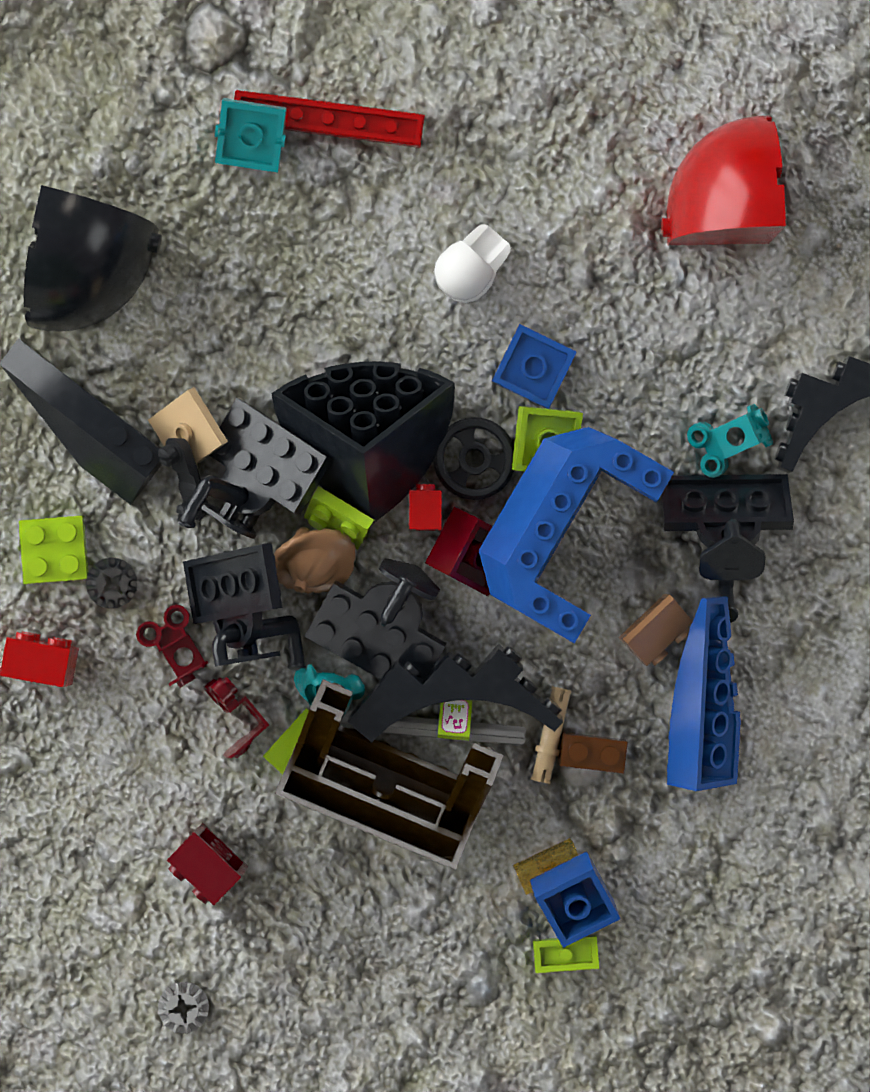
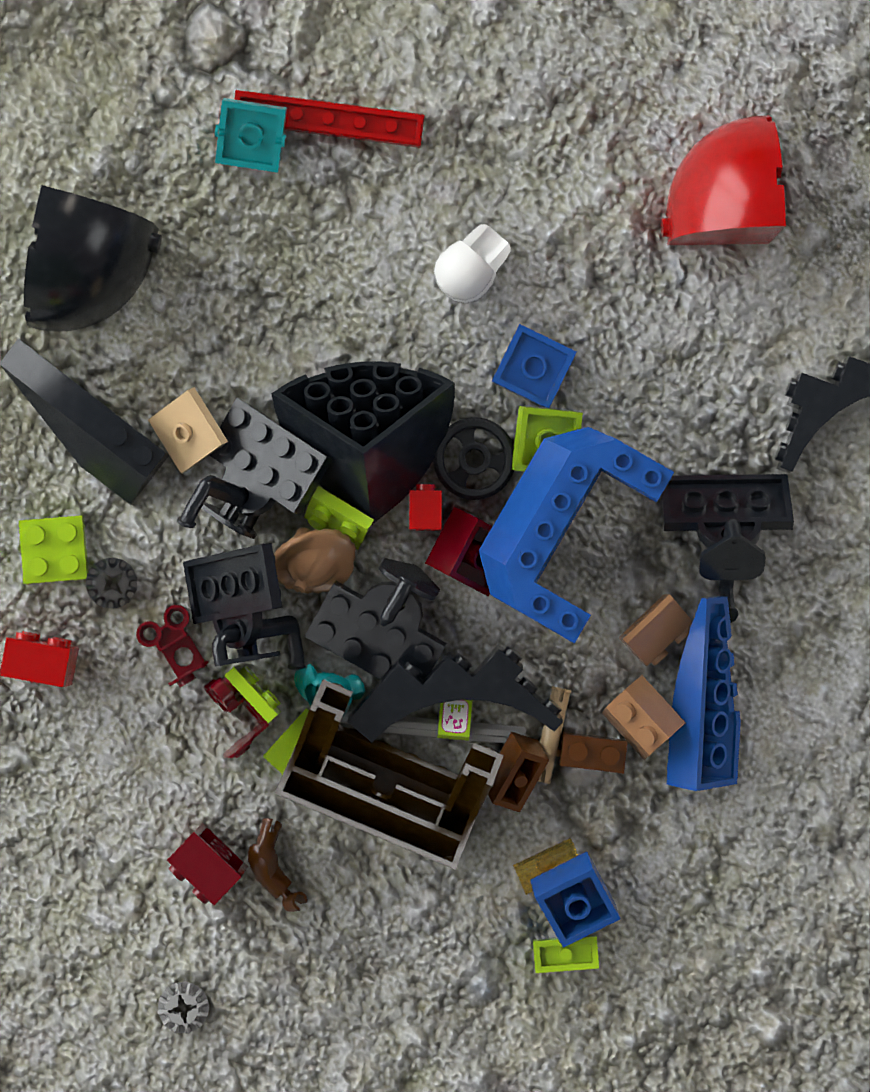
black piece [158,438,208,521] -> none
teal piece [687,404,773,478] -> none
none -> lime plate [224,665,282,723]
none -> reddish brown arm [248,818,308,912]
none -> reddish brown brick [488,732,549,813]
none -> medium nougat slope [602,675,686,760]

